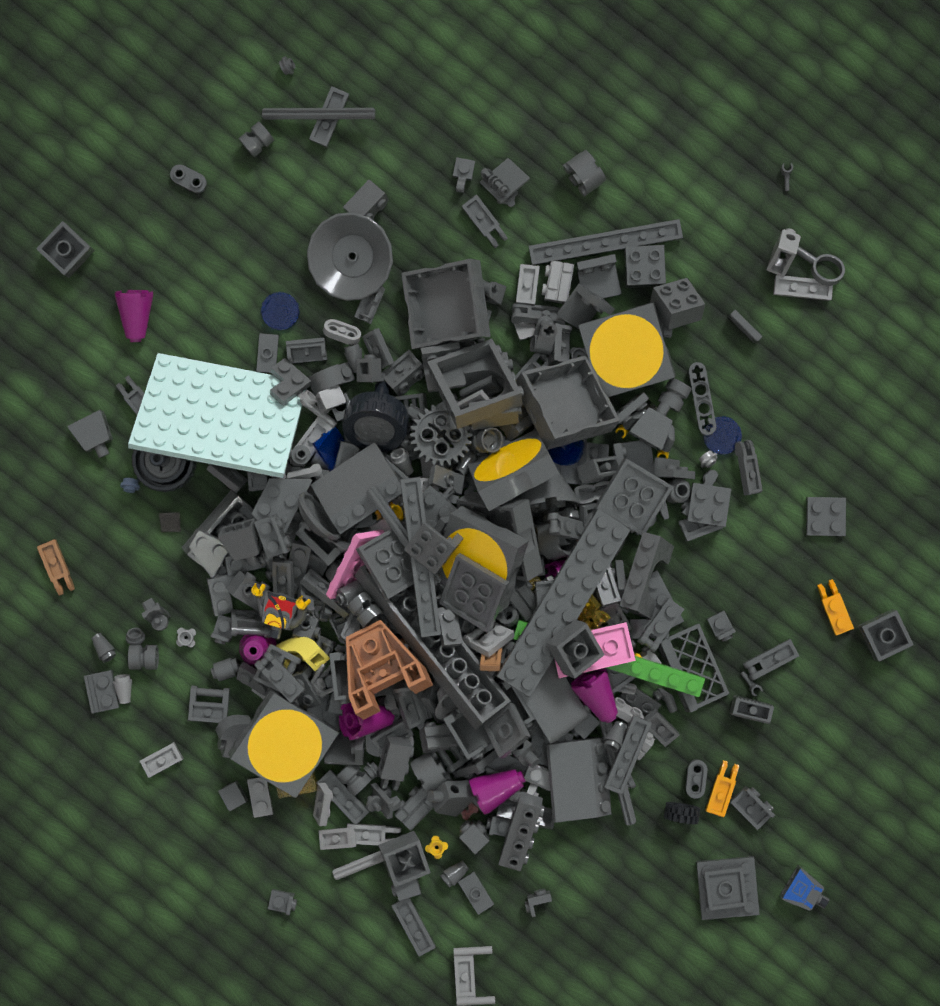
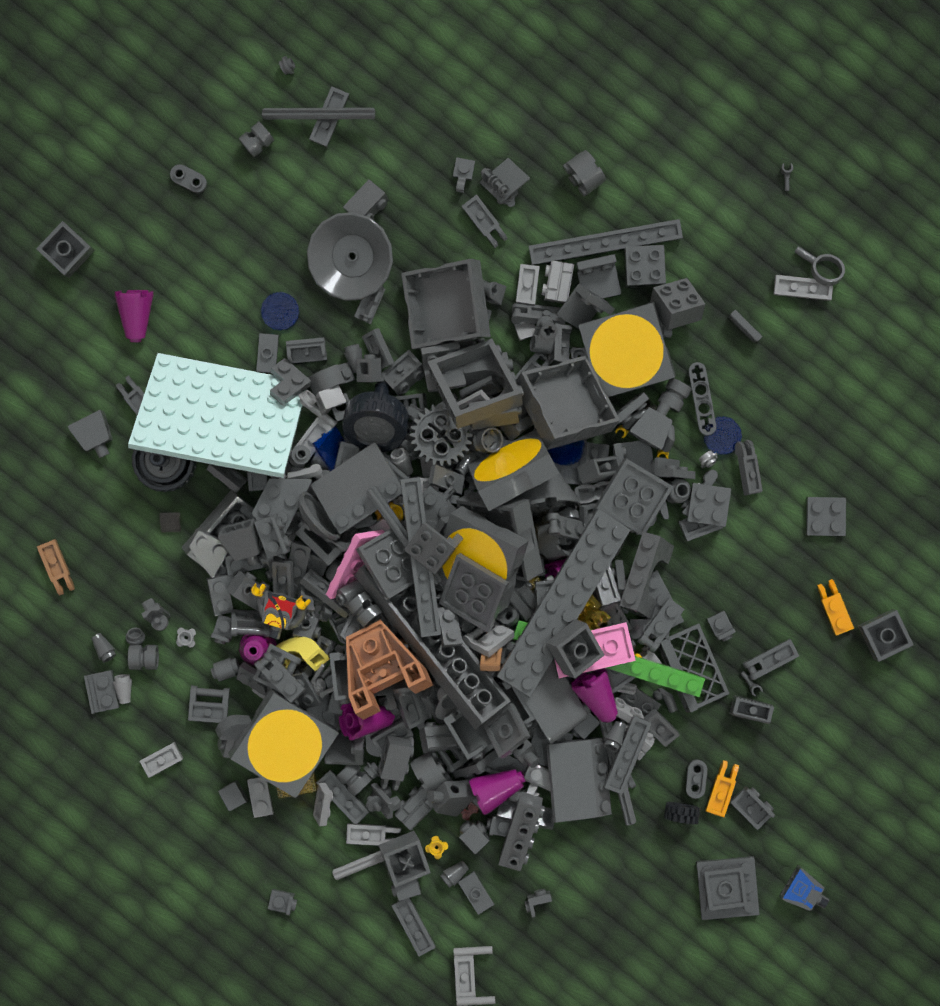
sand blue plate [120,478,140,493] -> none
light grey plate [319,827,356,850] -> none
light grey plate [323,319,361,345] -> none
light grey torso [766,228,801,277] -> none

